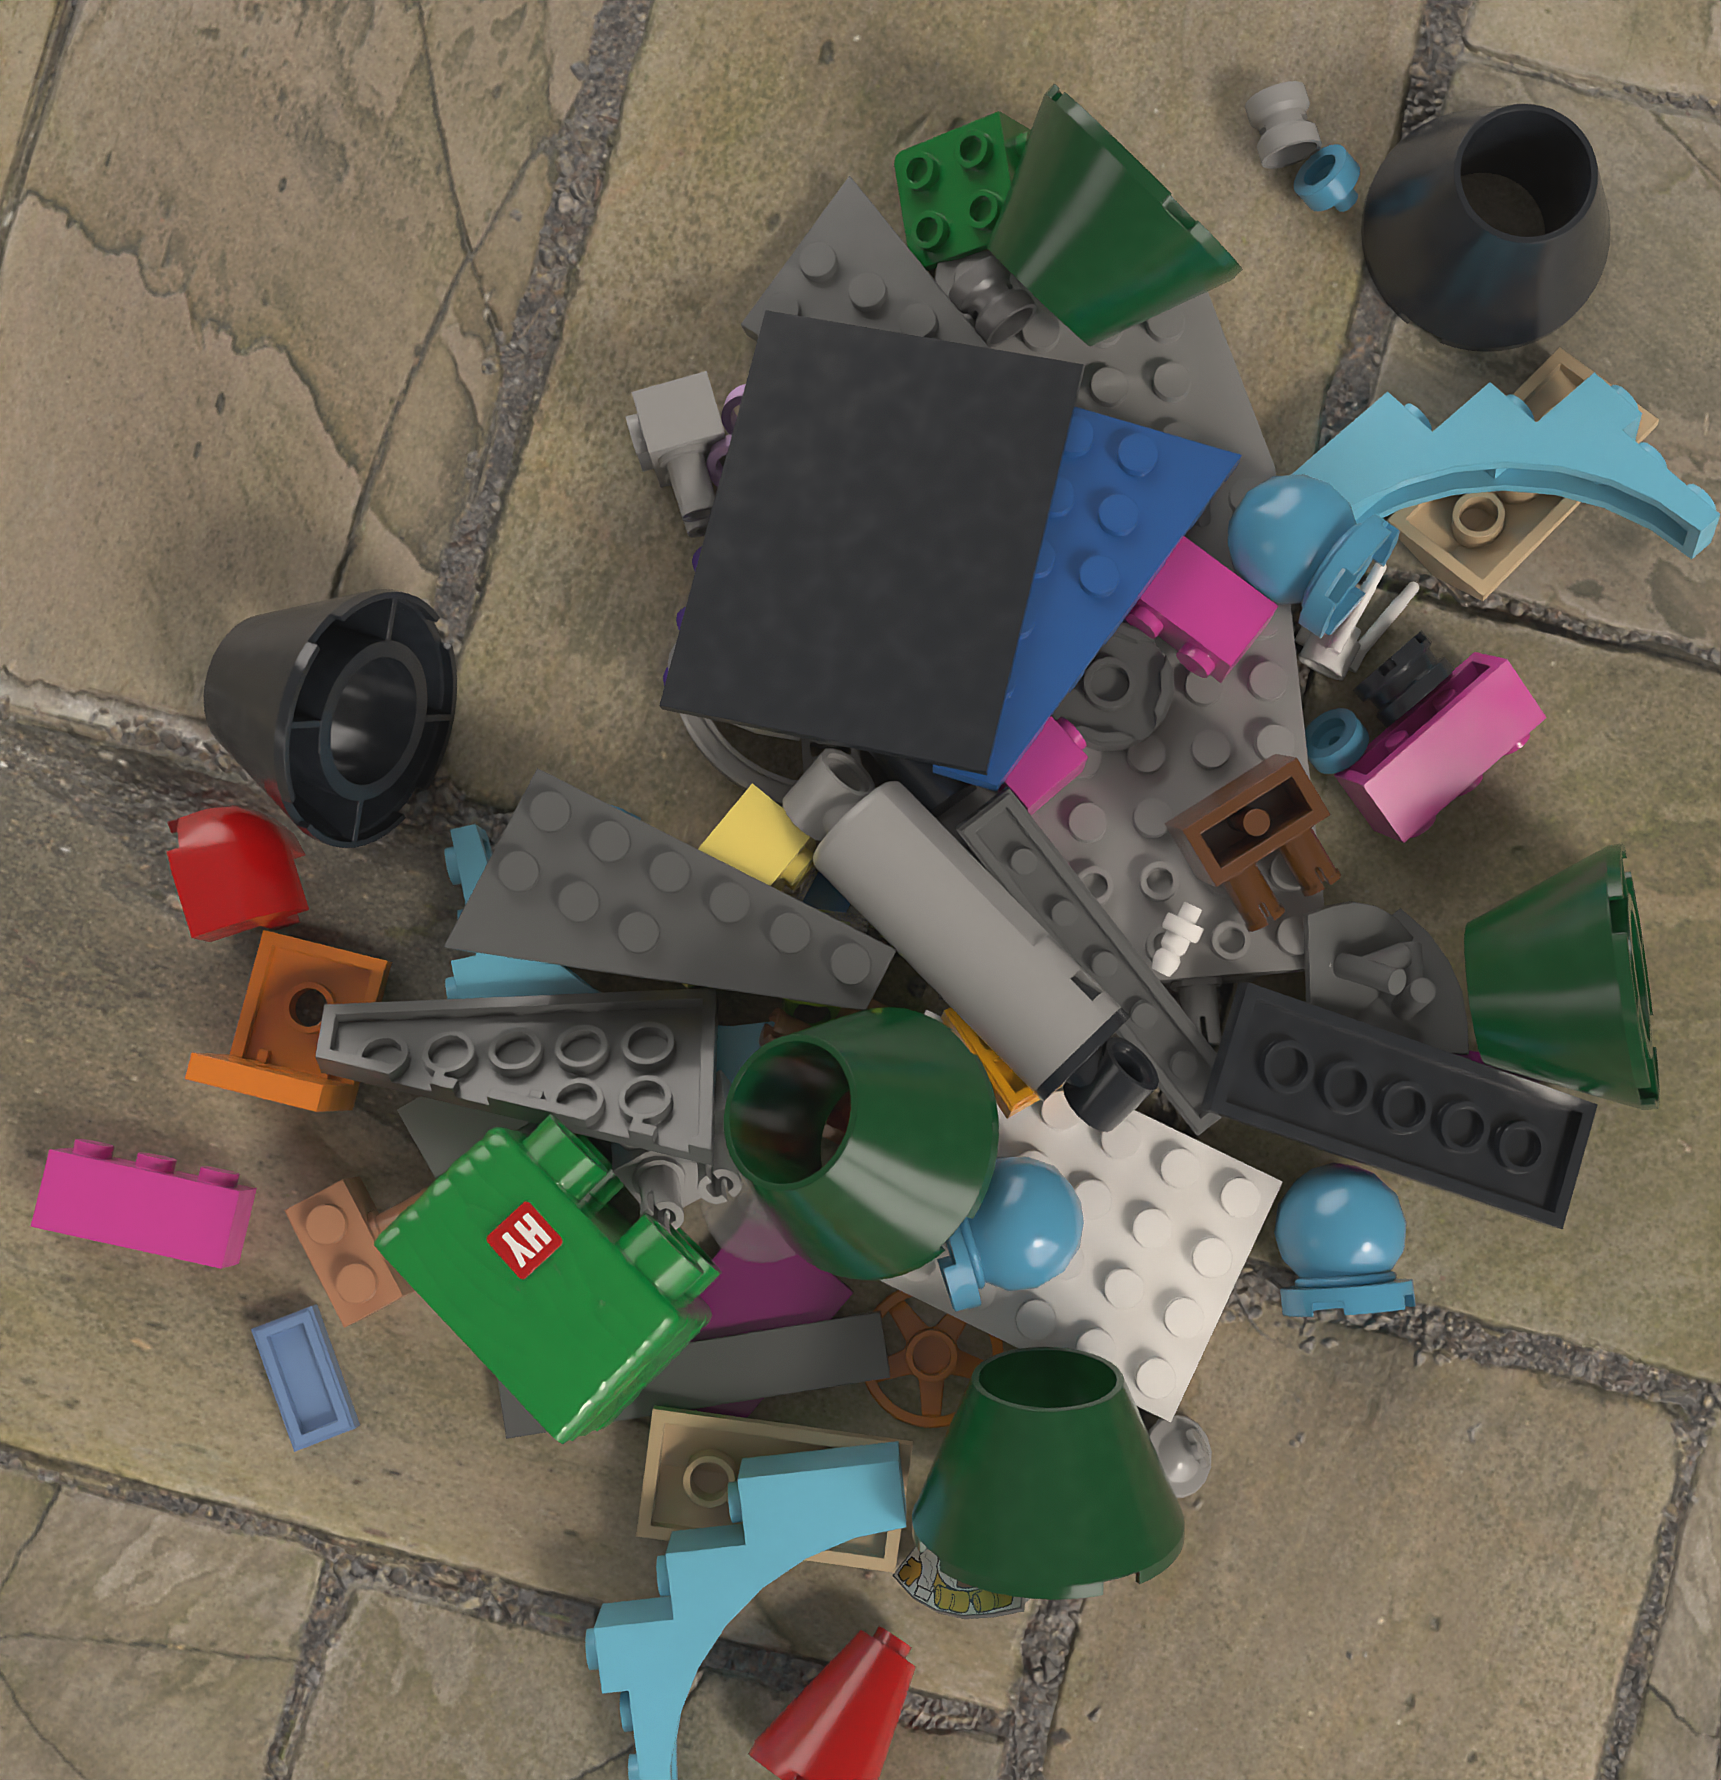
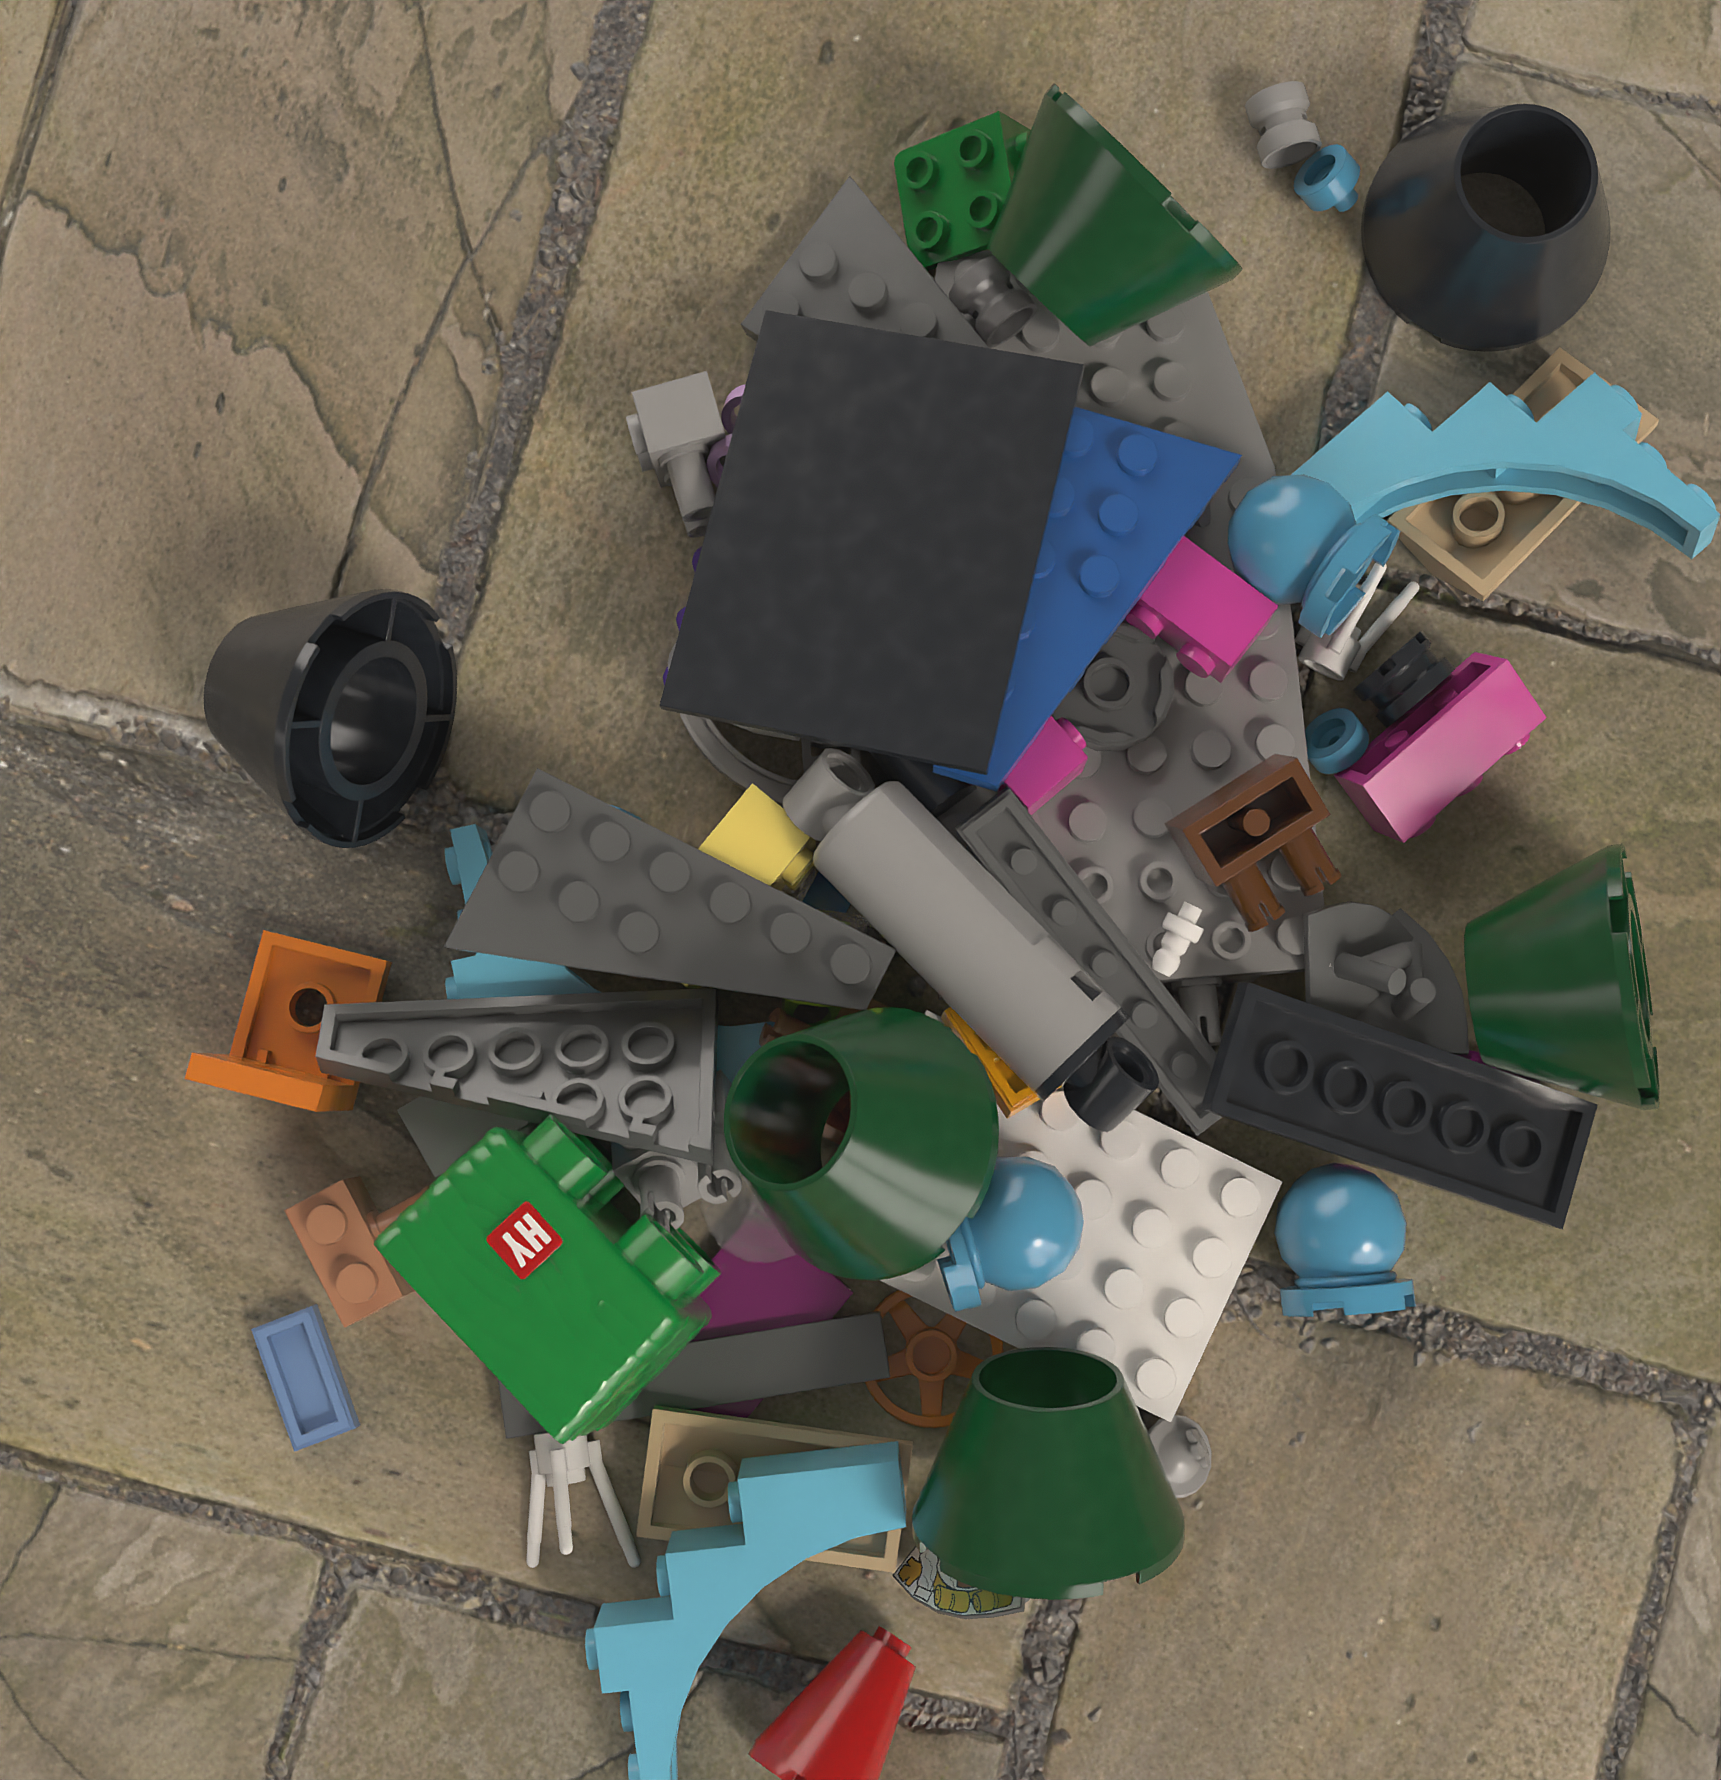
dark pink brick [30,1139,257,1269] -> none
red brick [166,805,309,942] -> none
none -> white plant [526,1432,641,1568]

